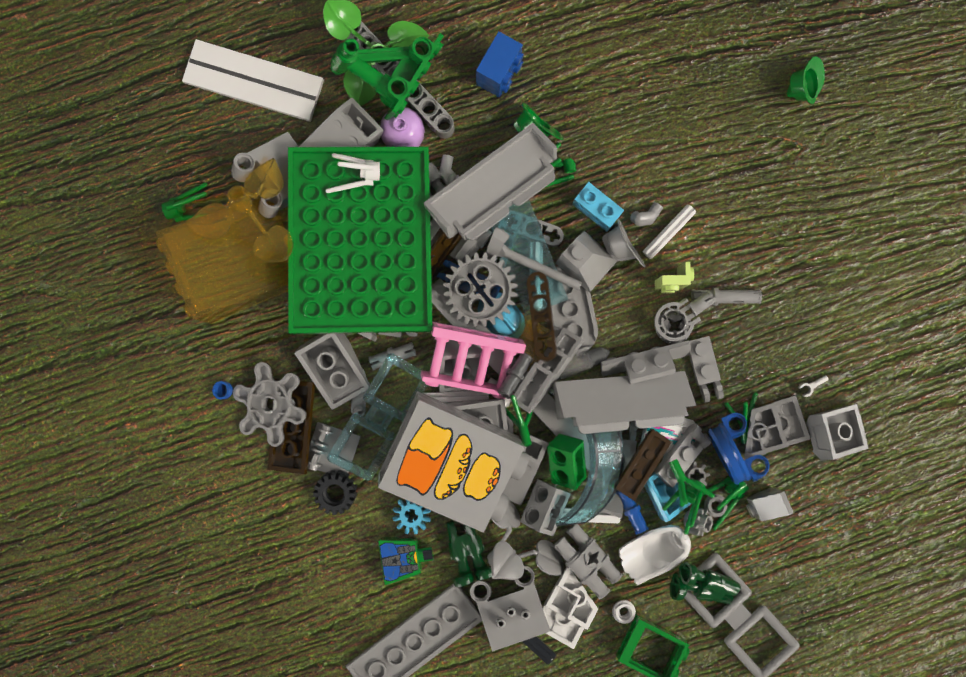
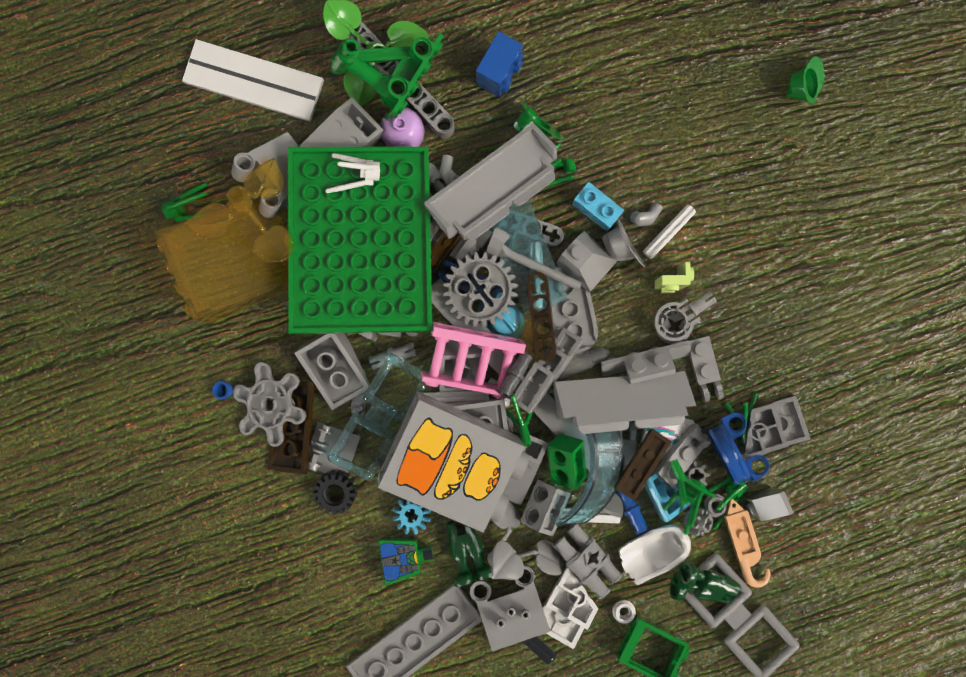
light grey pin [691,288,762,306] -> none
white hand [798,375,829,397] -> none
light grey slope [806,404,869,460] -> none
none -> light nougat plate [724,499,771,588]

